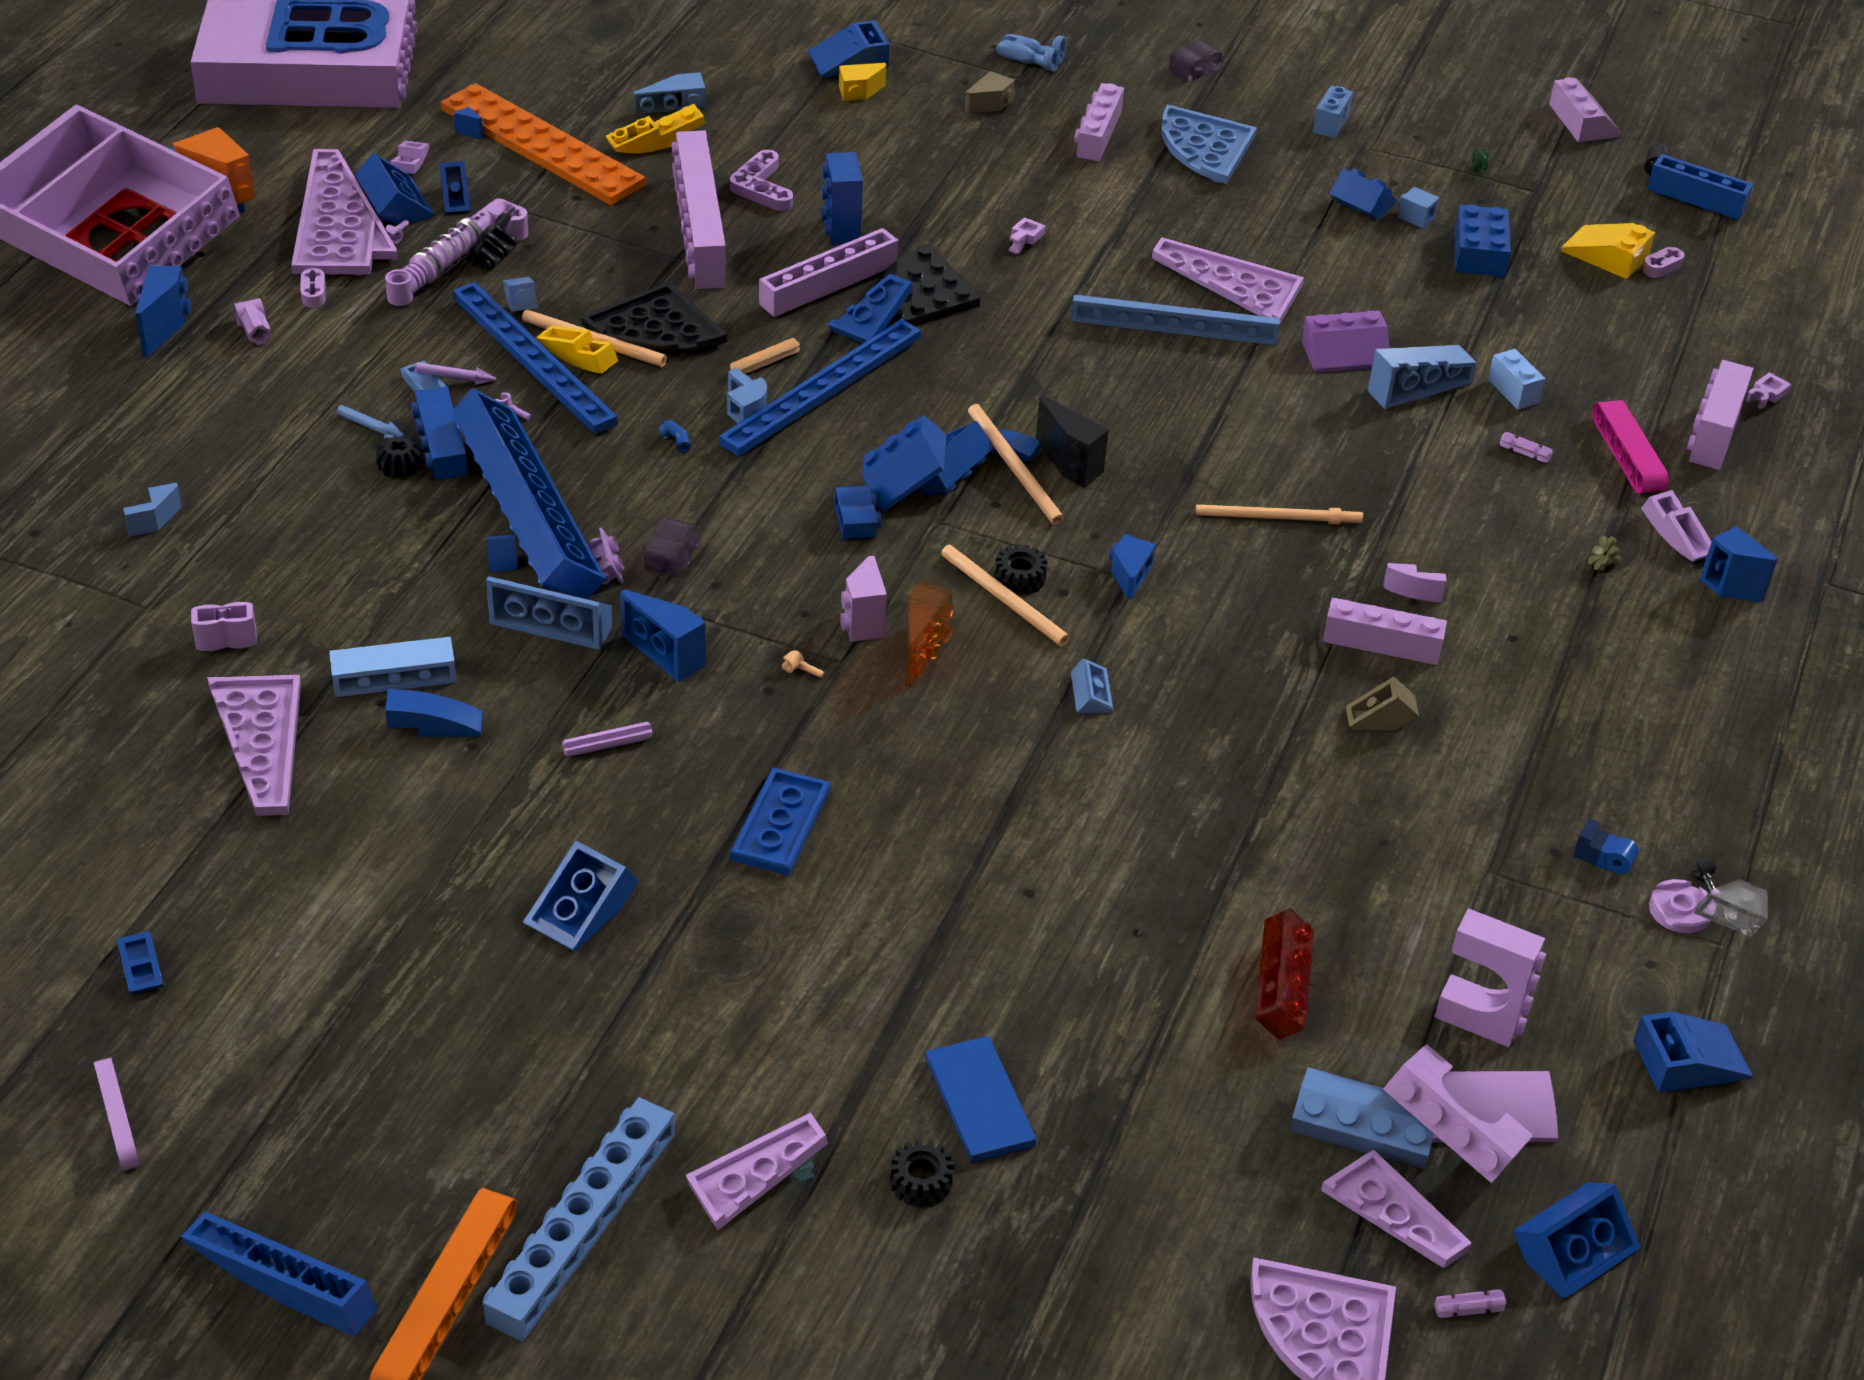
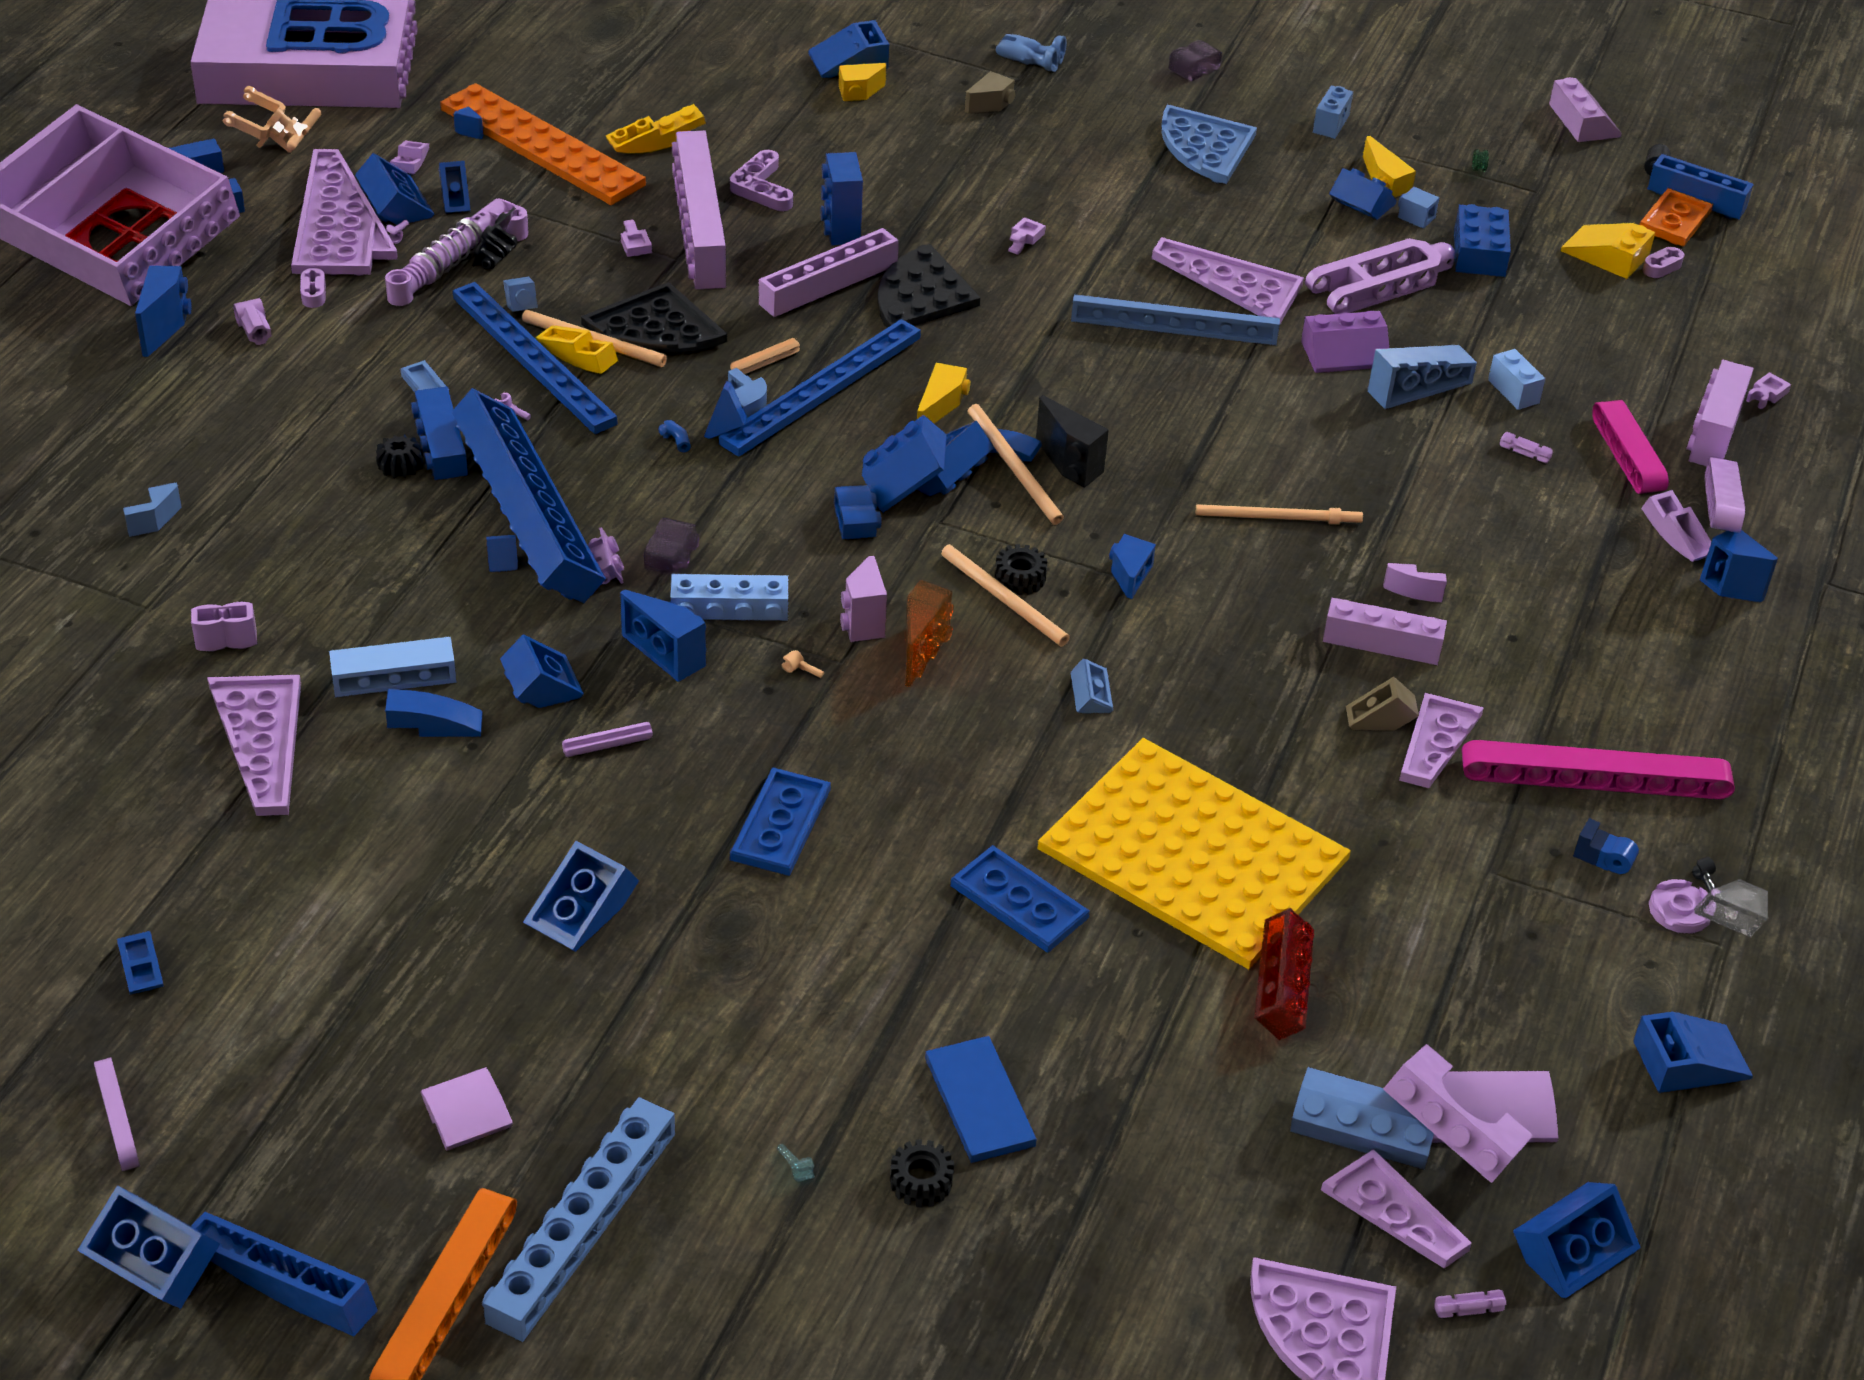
orange slope [173,127,255,204] -> none
medium blue piece [337,405,403,439] -> none
lavender piece [415,362,496,385] -> none
medium blue slope [486,576,612,650] -> none
medium blue slope [634,72,706,114] -> none
lavender wing [686,1112,828,1231] -> none
blue wing [827,274,913,343] -> none
lavender brick [1074,83,1124,162] -> none
lavender arch [1435,908,1547,1047] -> none
olive plant [1588,536,1621,571] -> none
none -> blue brick [77,1185,221,1309]
none -> light nougat piece [222,86,322,153]
none -> lavender slope [421,1067,513,1151]
none -> blue slope [500,634,584,708]
none -> lavender plate [621,220,652,257]
none -> light blue brick [671,574,788,621]
none -> blue slope [704,381,747,439]
none -> yellow slope [917,363,970,423]
none -> blue tile [950,845,1090,953]
none -> yellow plate [1037,738,1351,970]
none -> lavender piece [1305,238,1455,314]
none -> yellow slope [1363,136,1416,198]
none -> lavender wing [1399,693,1483,788]
none -> dark pink beam [1462,740,1735,799]
none -> orange plate [1640,188,1713,247]
none -> lavender beam [1704,457,1745,533]

